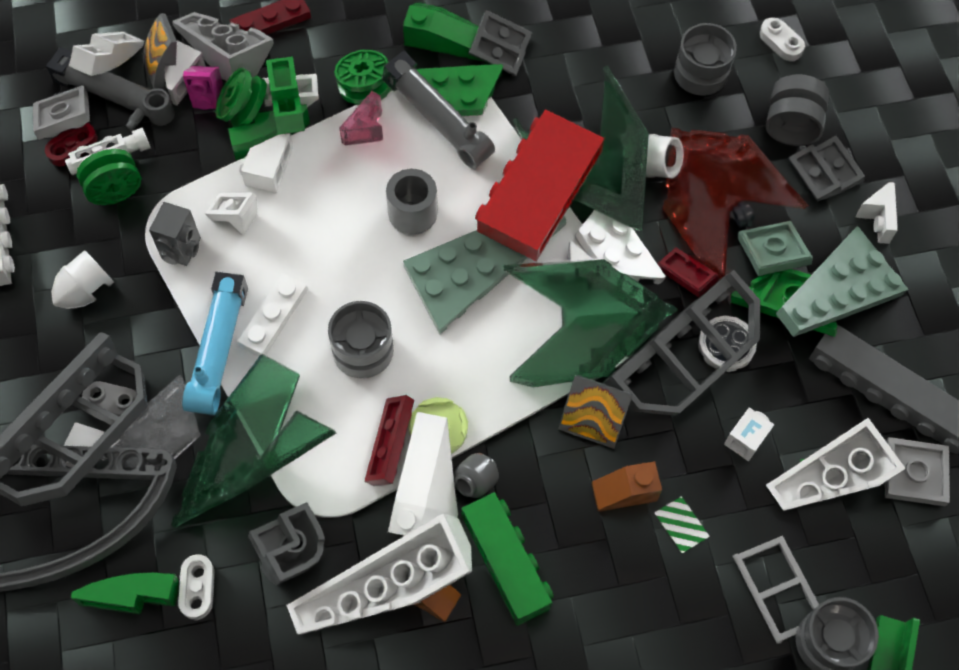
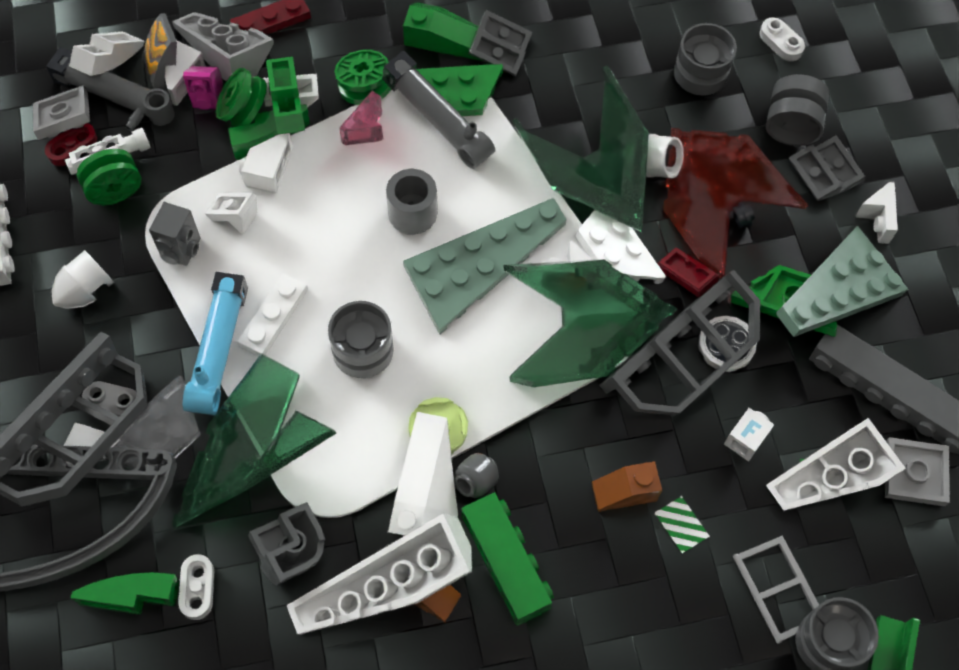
dark red plate [364,395,414,486] -> none
red brick [475,109,605,262] -> none
slope [558,375,633,449] -> none
sand green tile [738,221,813,276] -> none

